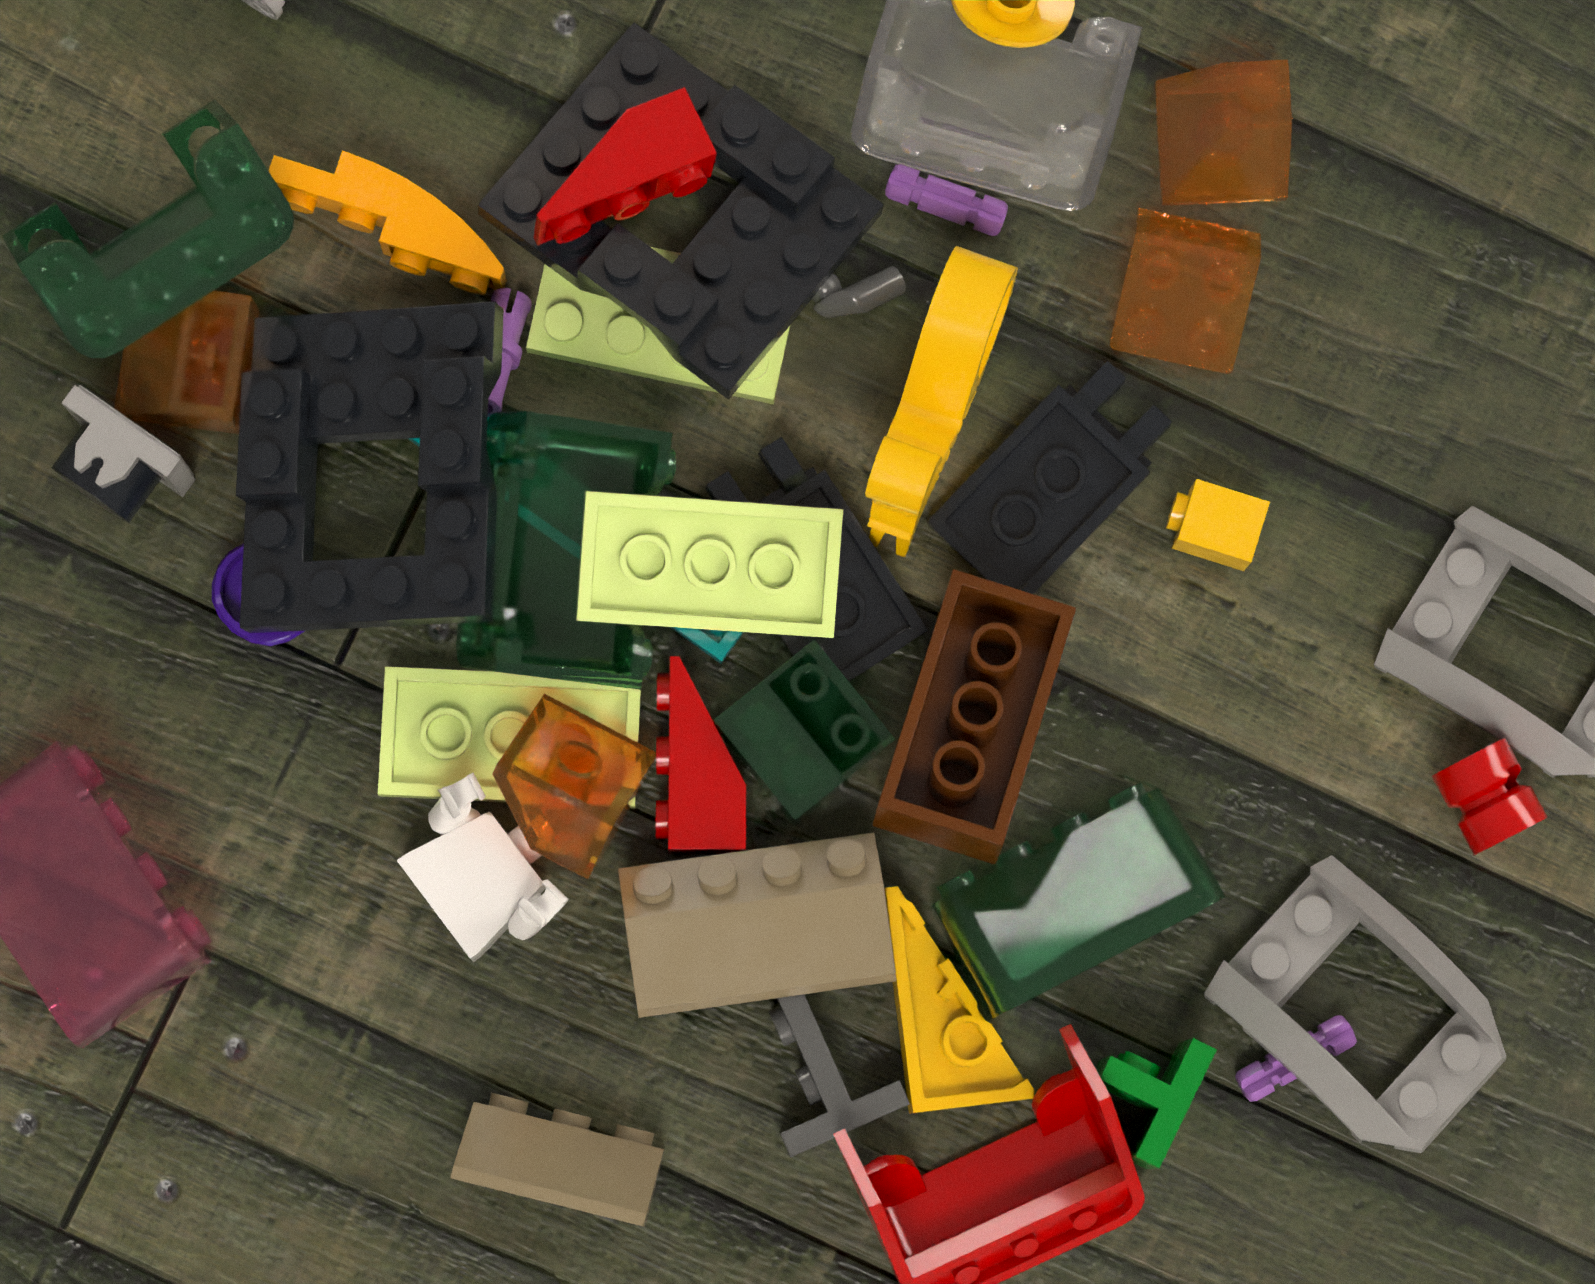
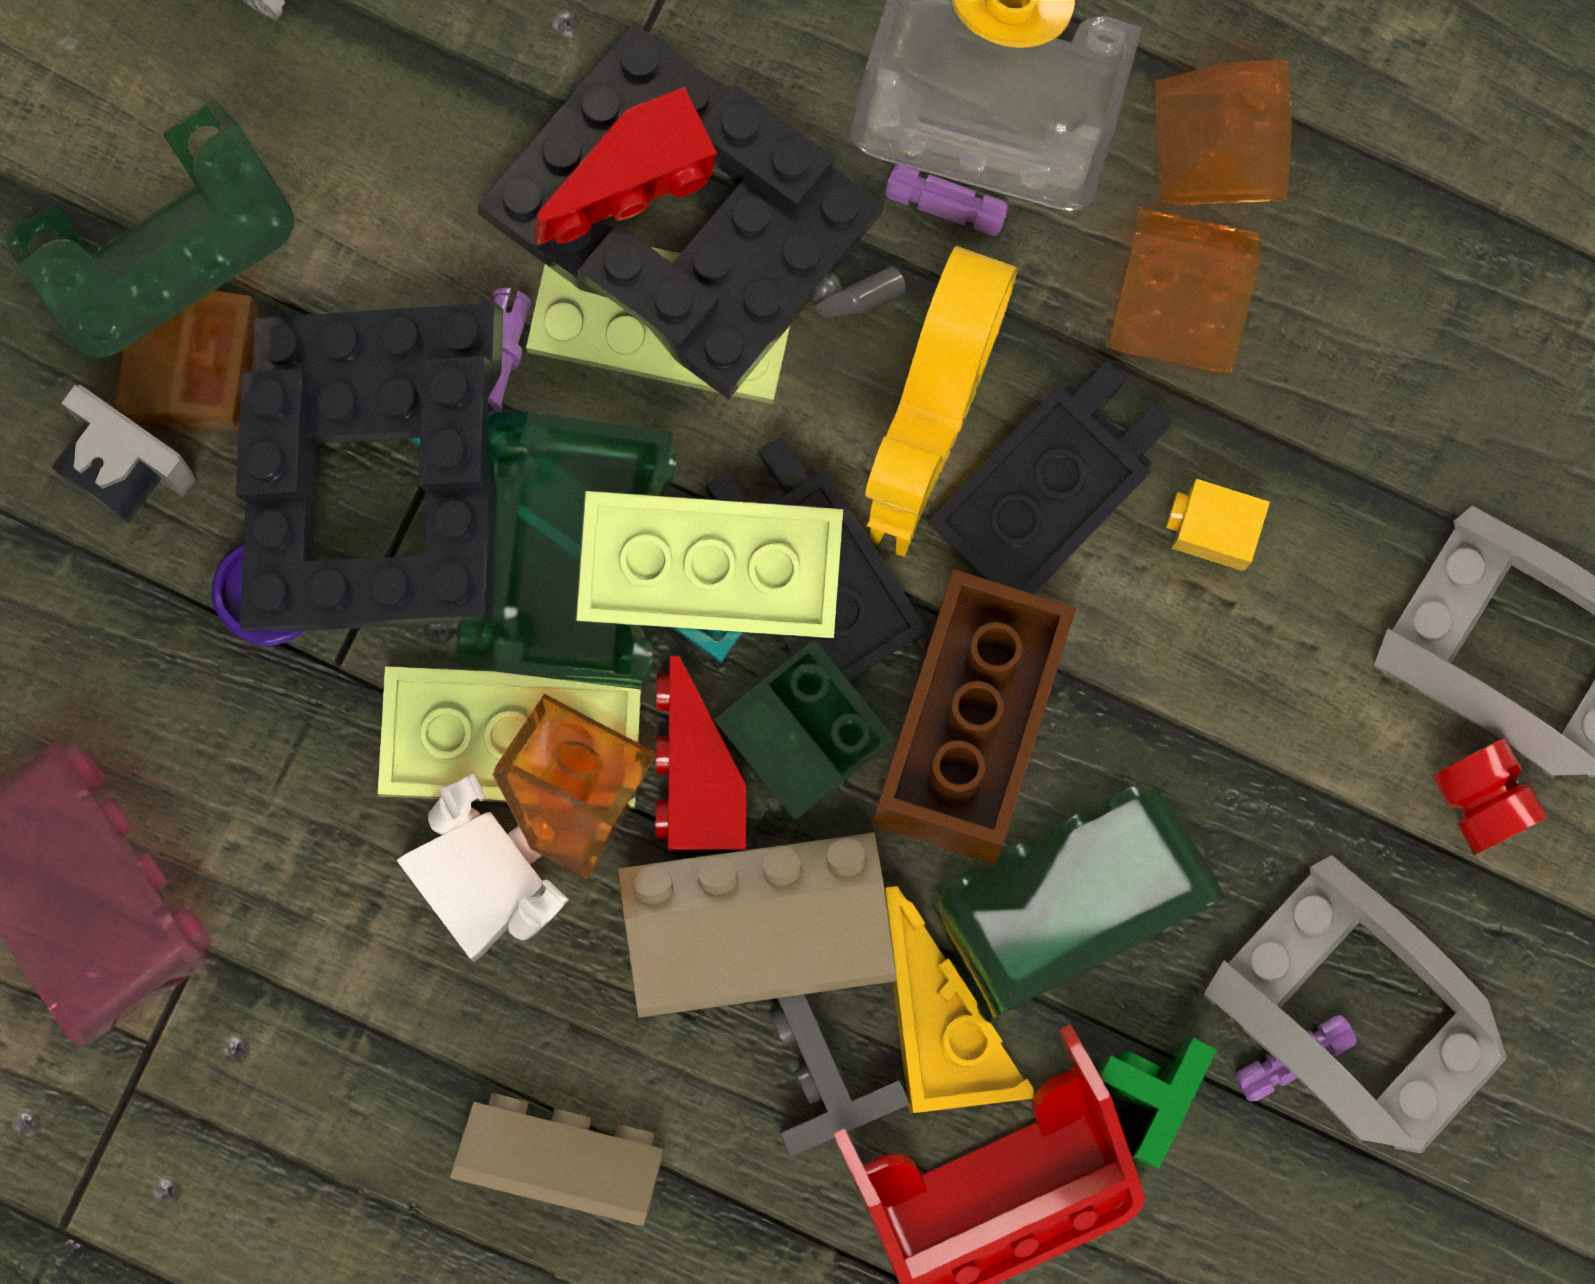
light orange slope [266,150,507,295] -> none

